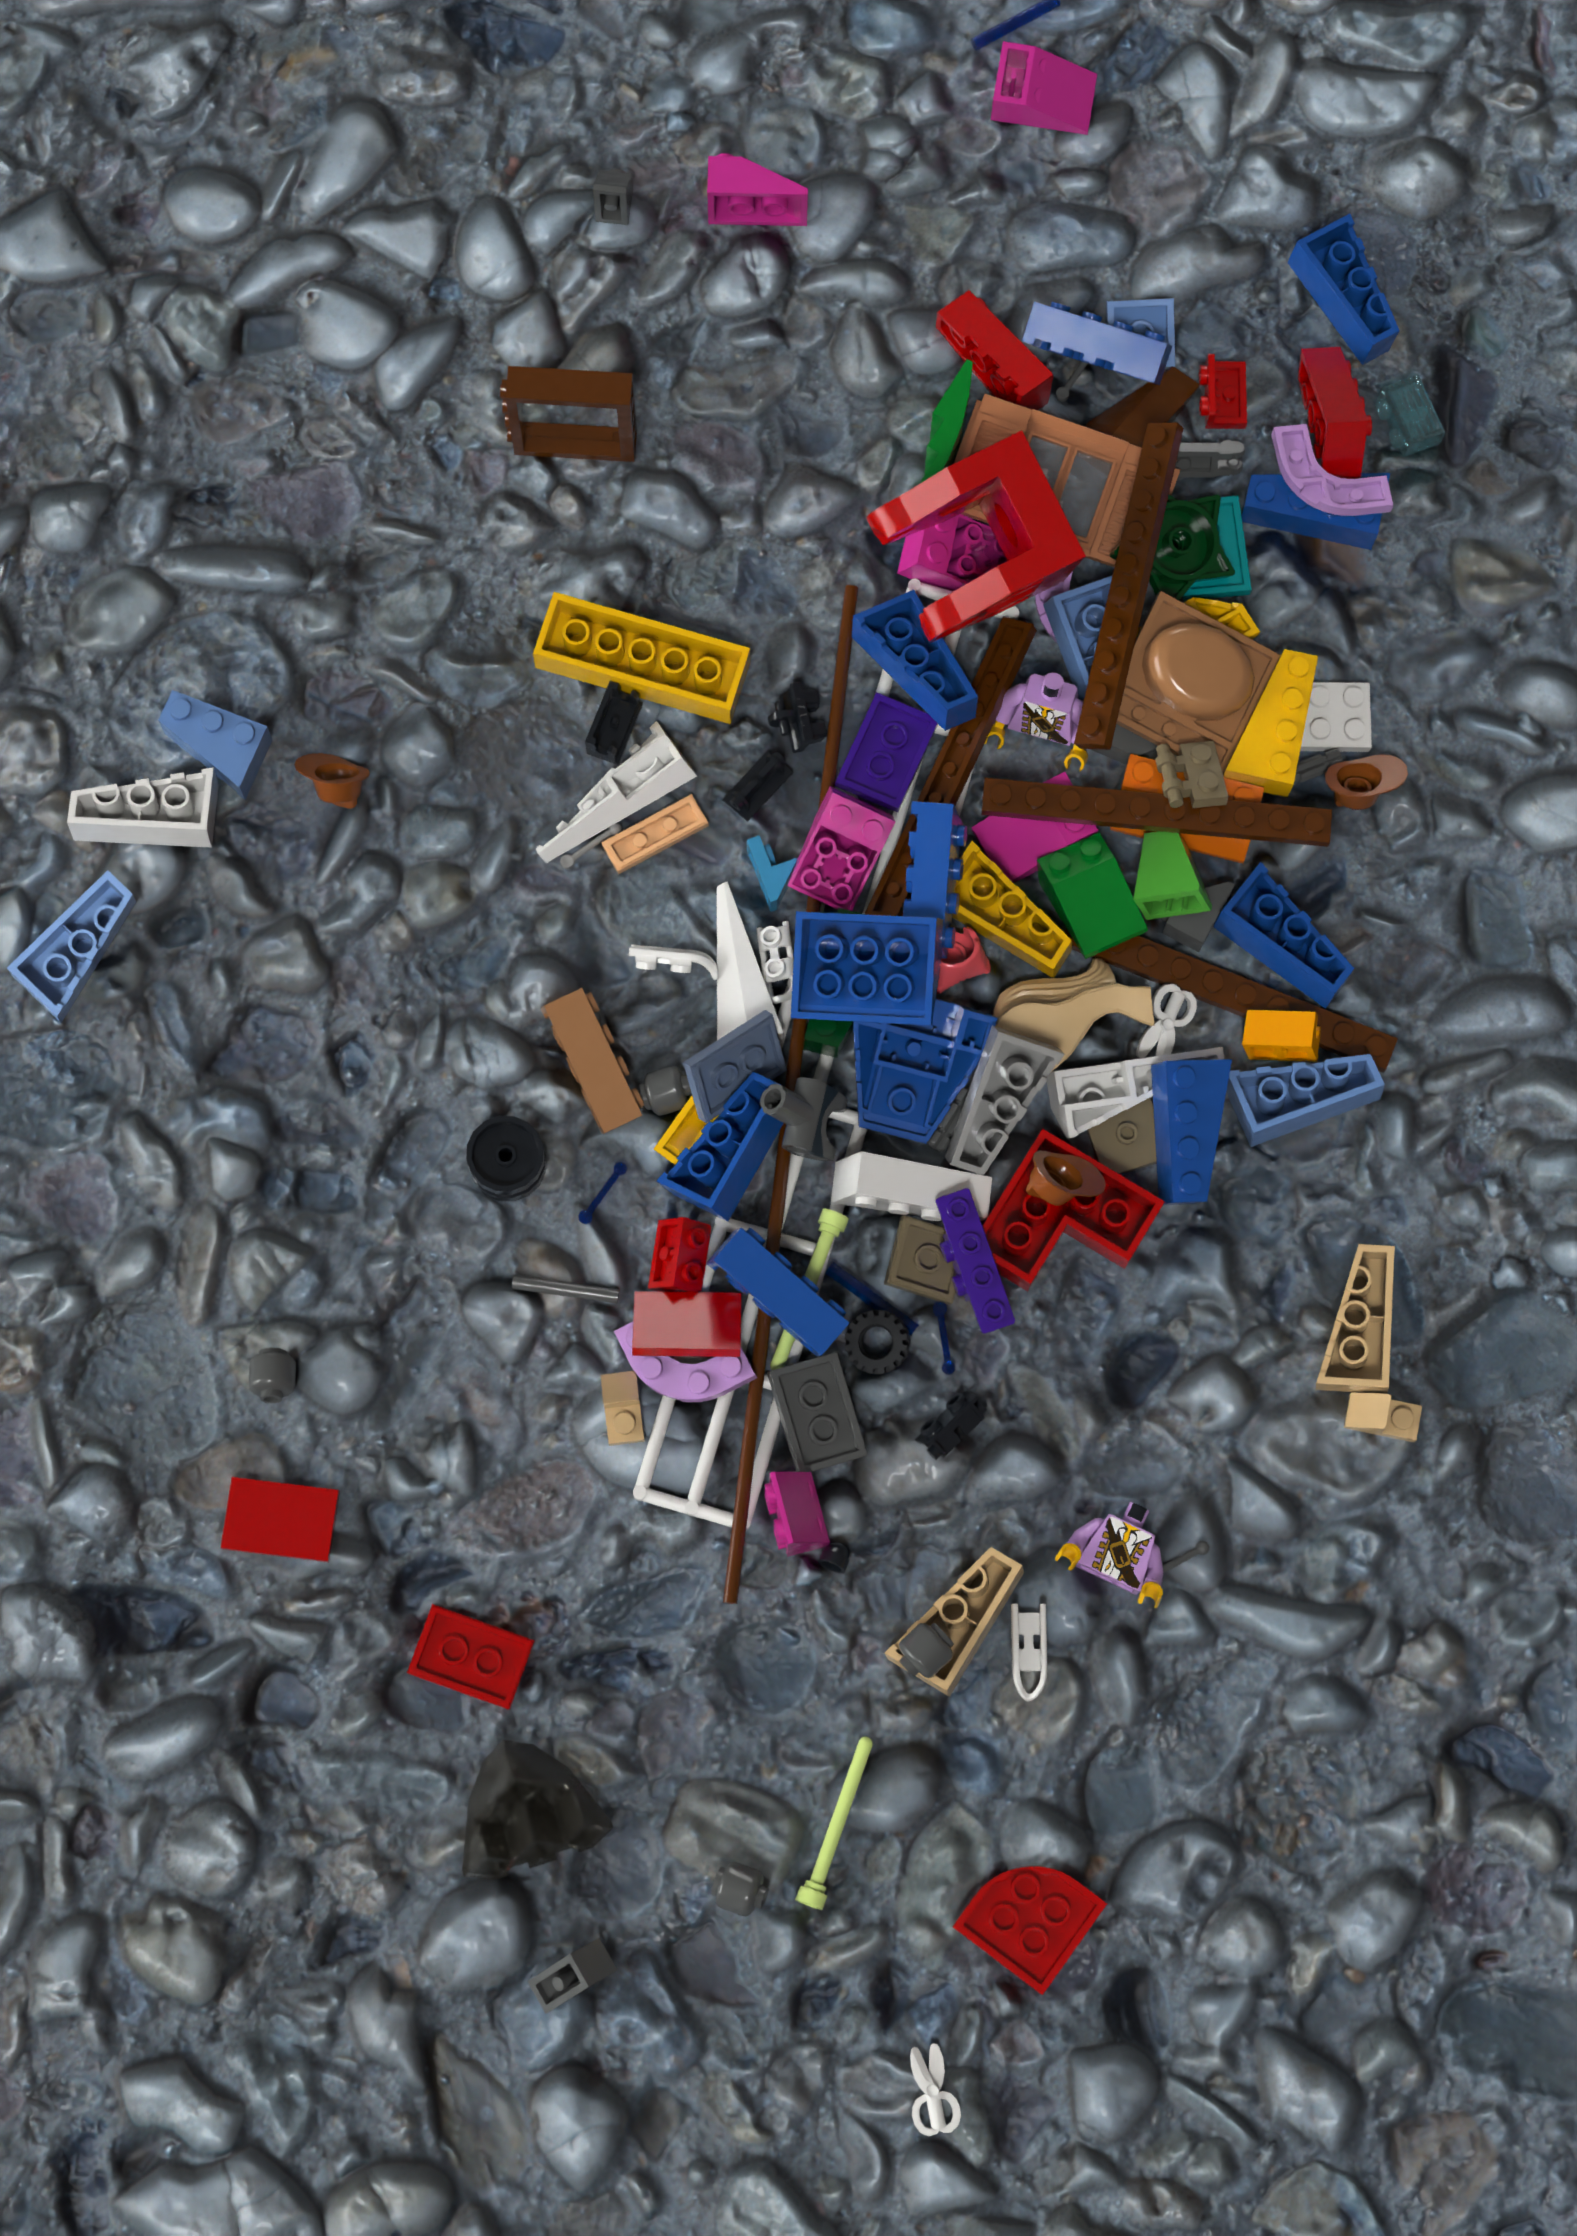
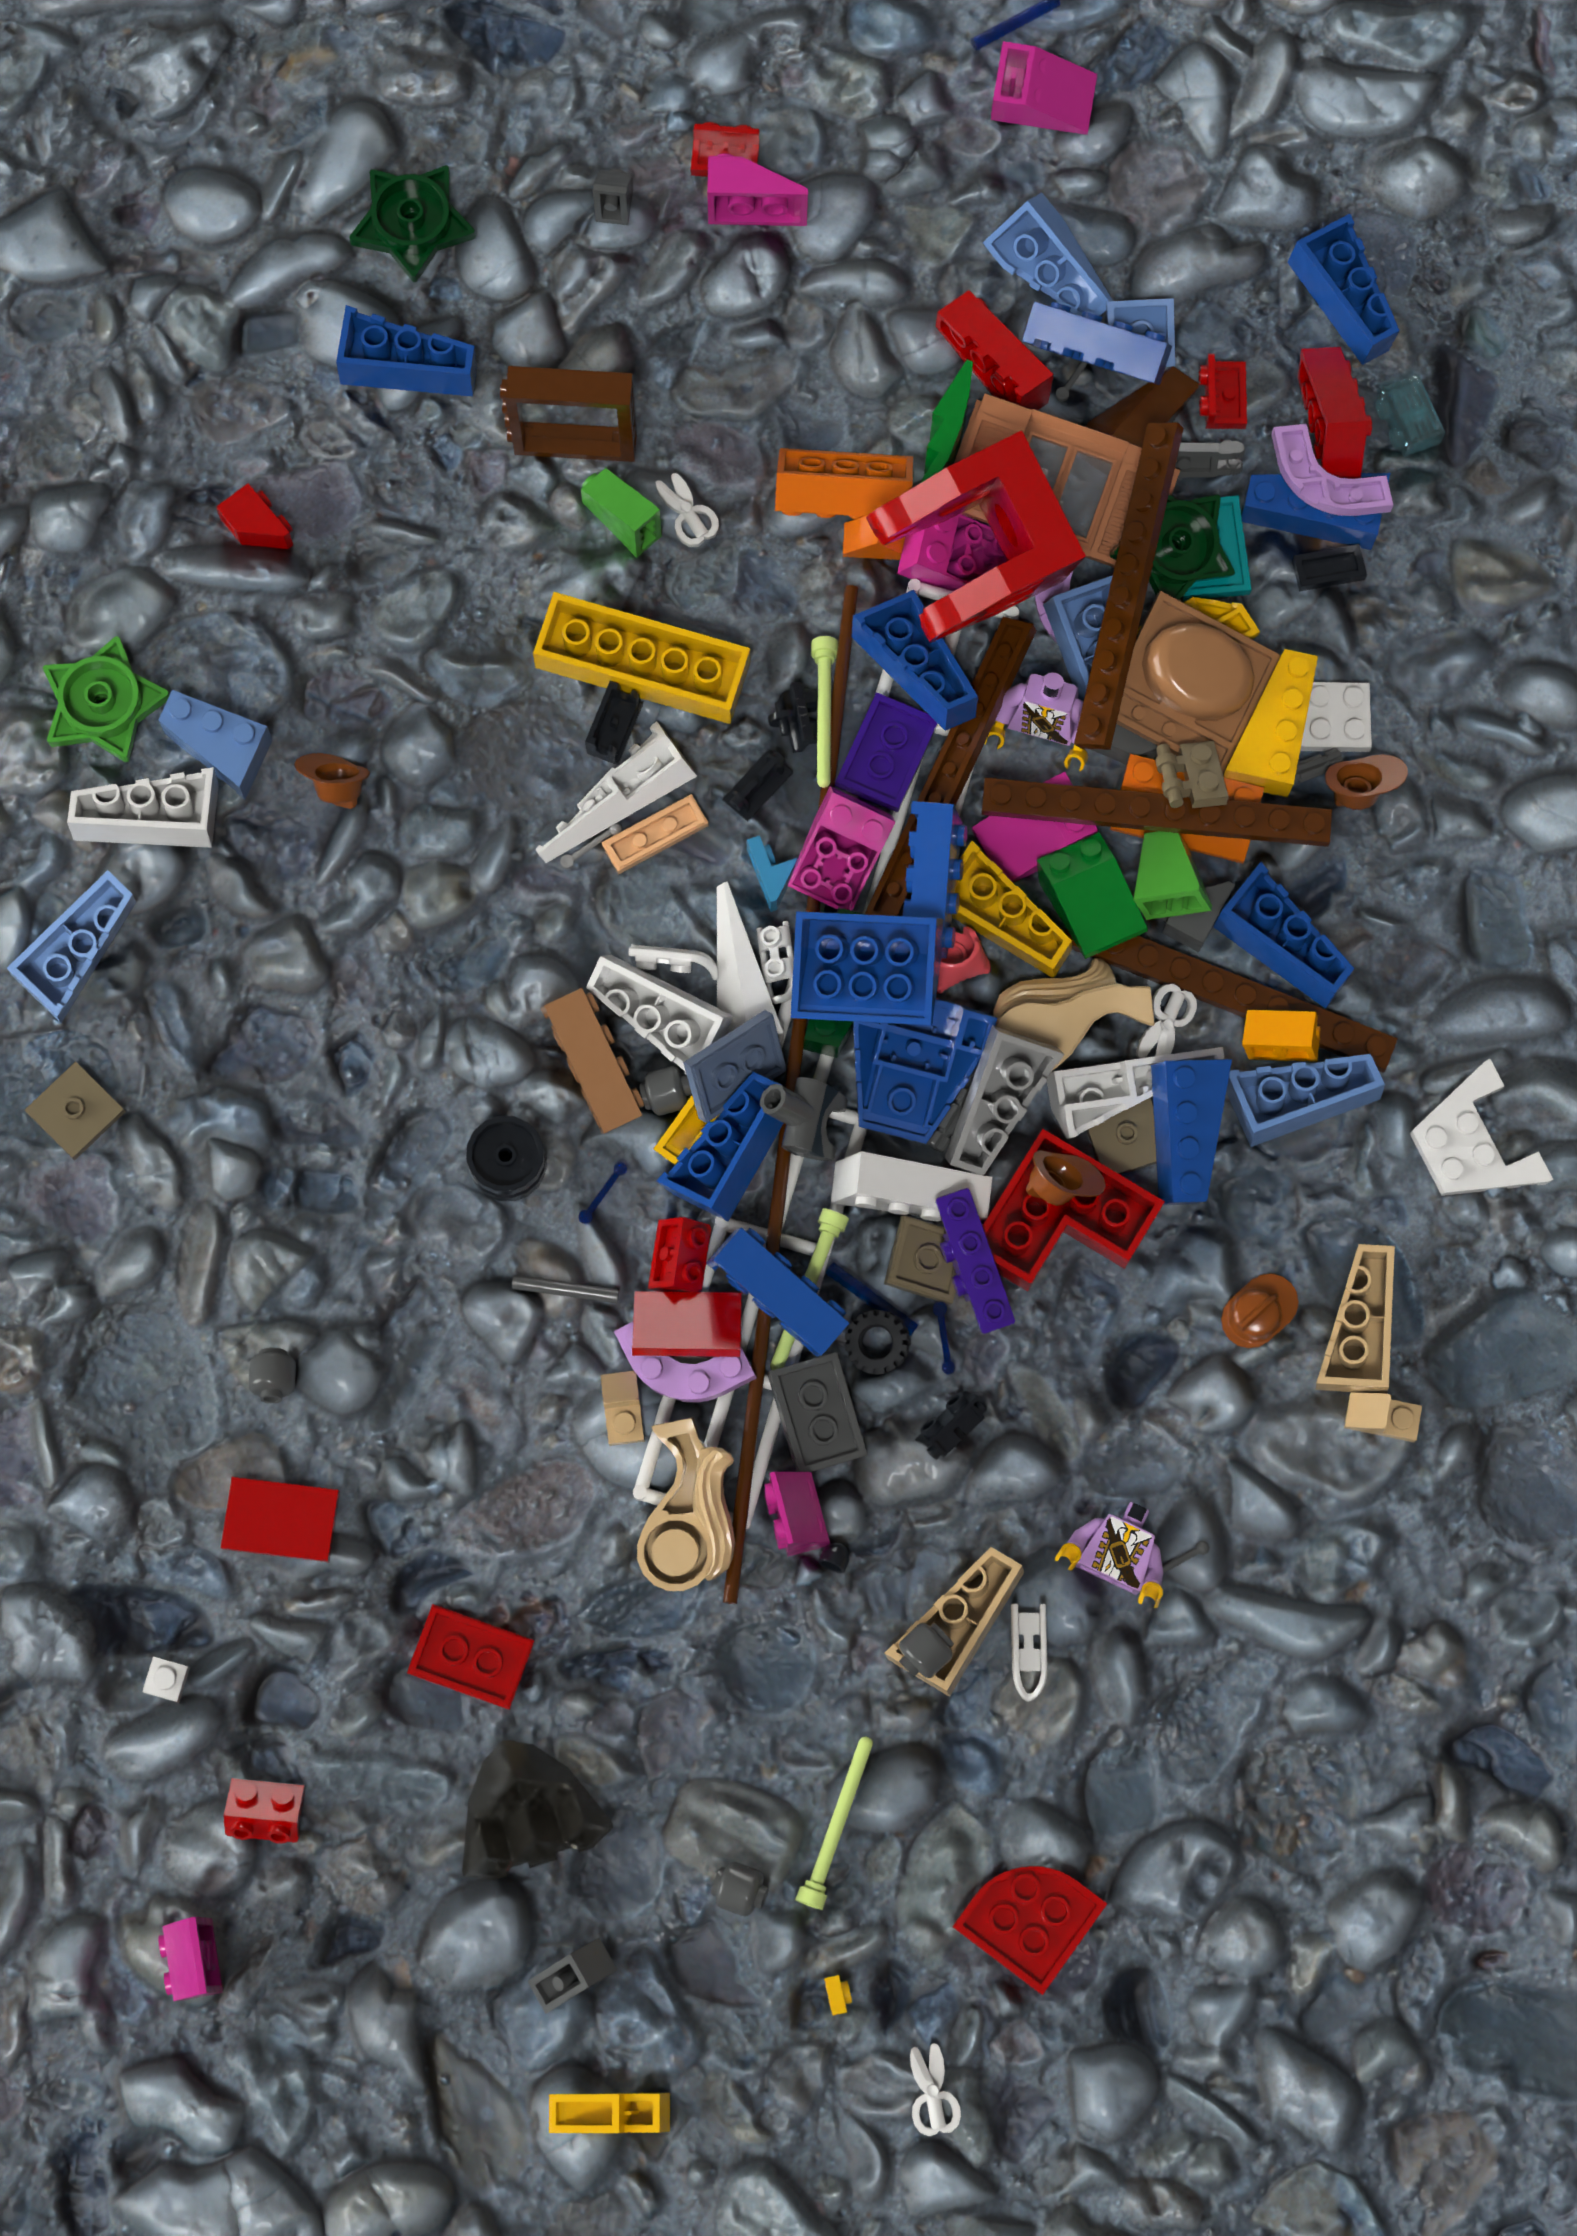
none -> dark tan plate [25,1061,126,1161]
none -> bright green plate [43,636,170,763]
none -> white plate [142,1657,190,1703]
none -> dark pink slope [158,1916,223,2002]
none -> red slope [216,483,293,549]
none -> bracket [223,1778,305,1844]
none -> blue wedge [336,305,477,397]
none -> dark green plate [349,165,476,282]
none -> yellow slope [549,2093,670,2133]
none -> bright green slope [581,468,662,558]
none -> white wedge [586,955,734,1074]
none -> tan animal [637,1417,735,1591]
none -> white piece [656,473,719,547]
none -> red bracket [690,122,760,177]
none -> orange slope [775,448,913,519]
none -> yellowish green piece [811,636,838,788]
none -> yellow plate [824,1975,852,2016]
none -> orange slope [843,515,905,560]
none -> medium blue wedge [983,193,1113,316]
none -> dark orange piece [1221,1273,1299,1349]
none -> black tile [1292,544,1367,592]
none -> white wing [1410,1059,1553,1196]

